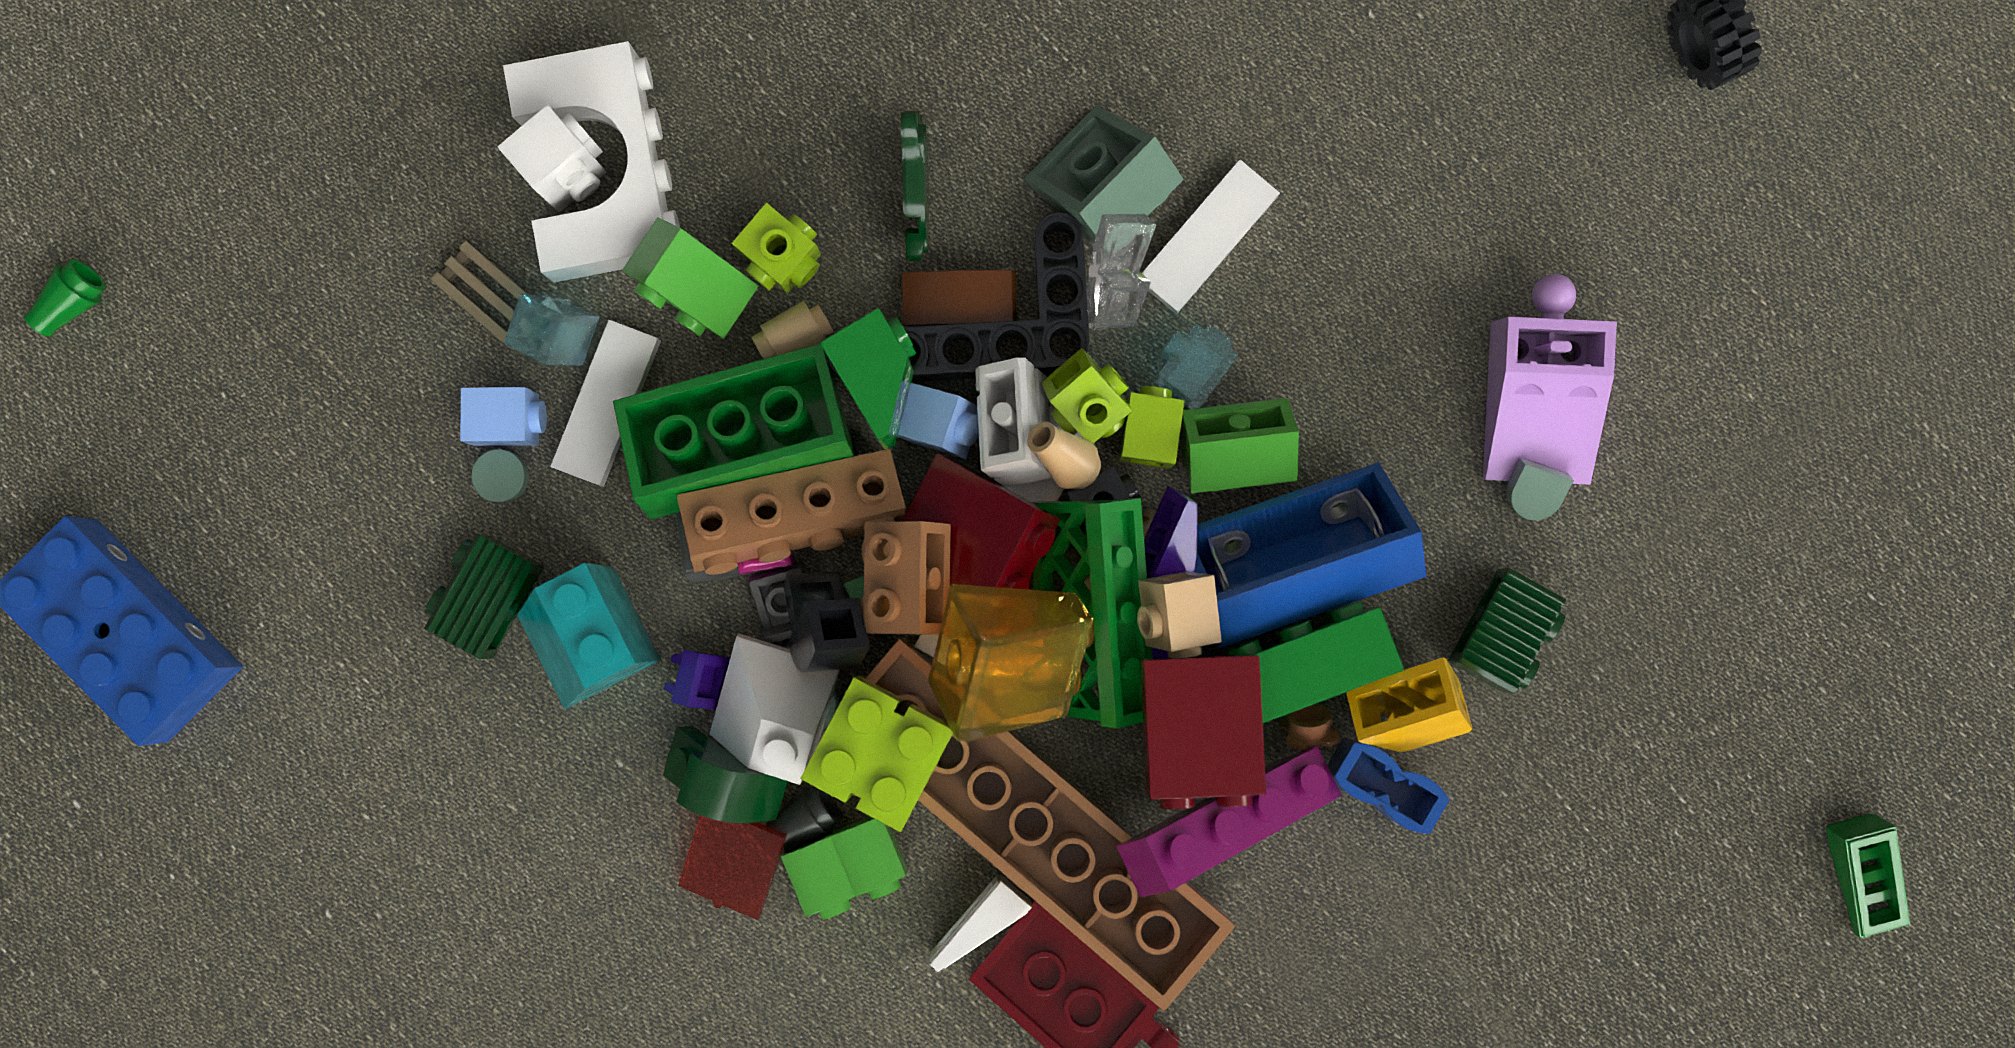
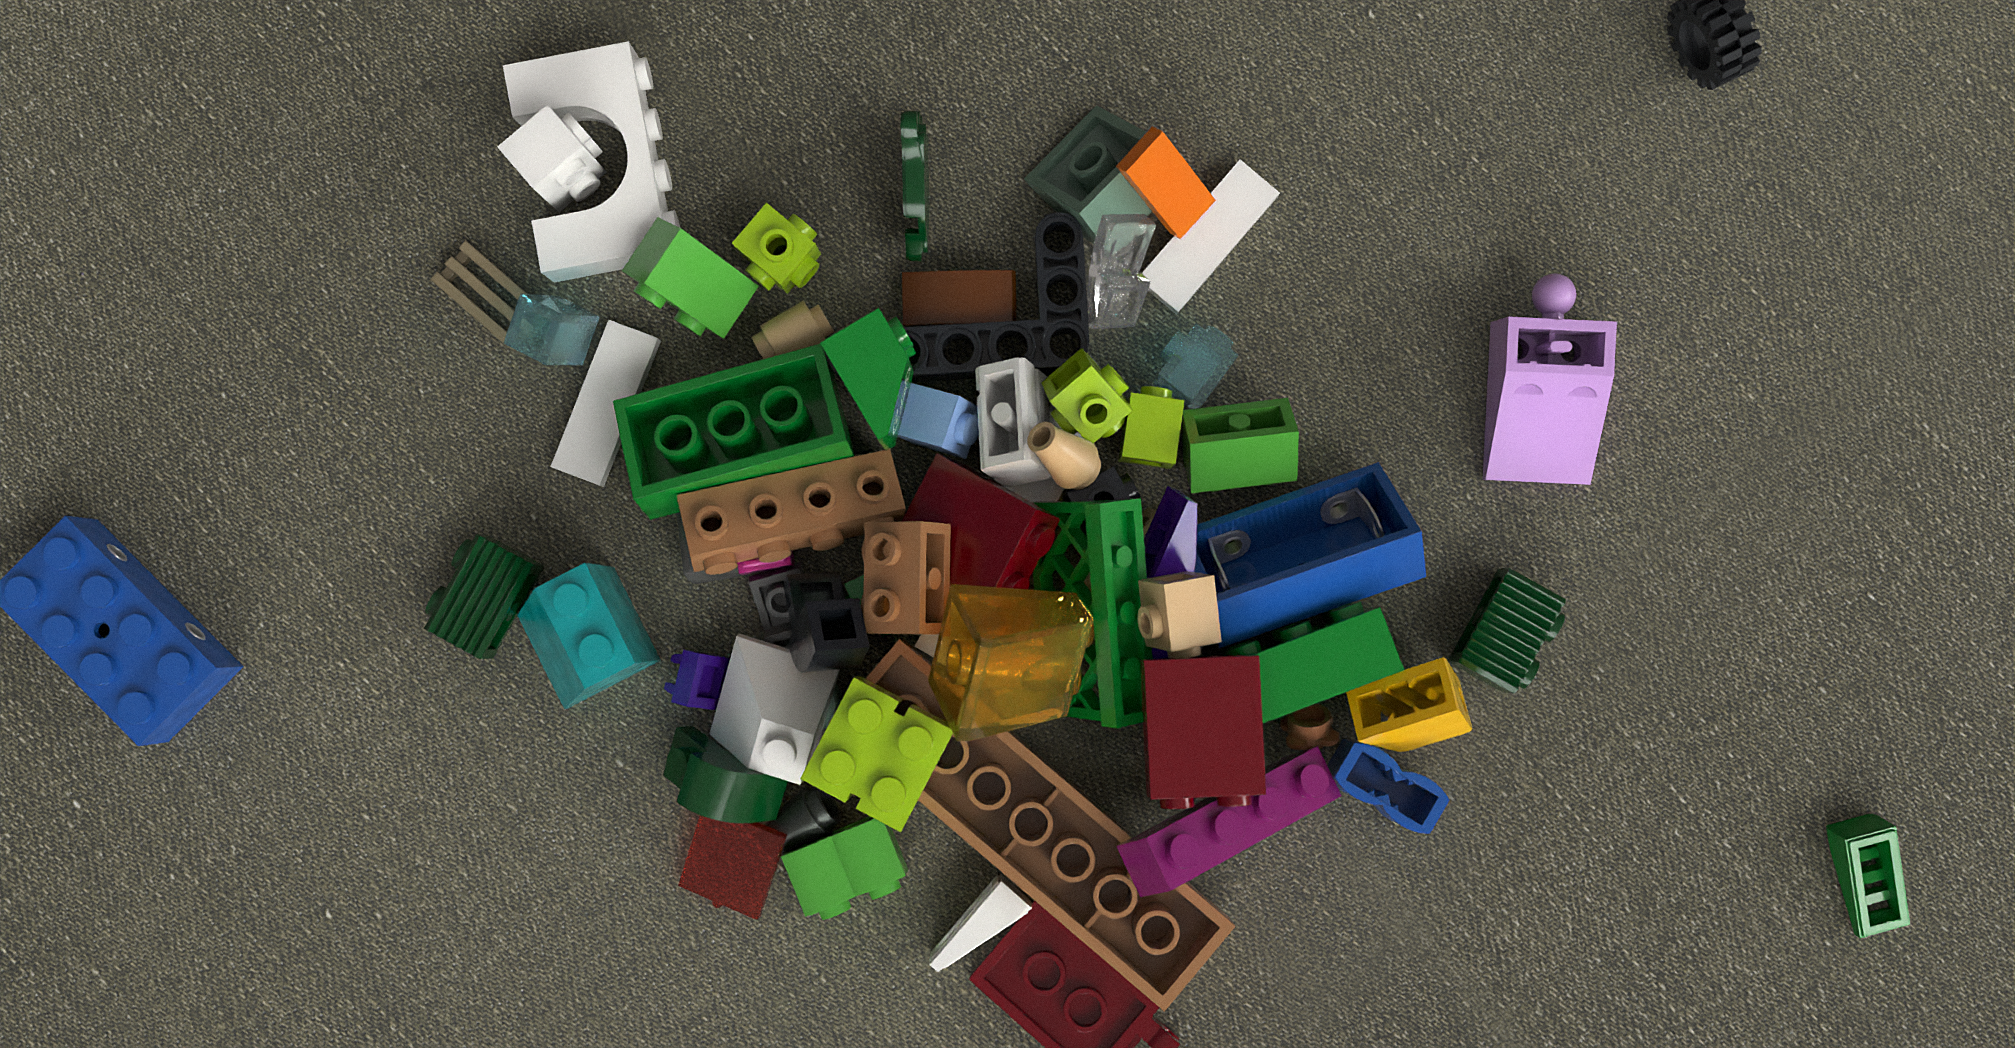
green cone [24,259,106,337] -> none
light blue brick [460,387,547,446] -> none
sand green tile [471,449,529,503] -> none
sand green tile [1506,458,1574,520] -> none
none -> orange tile [1116,126,1216,239]

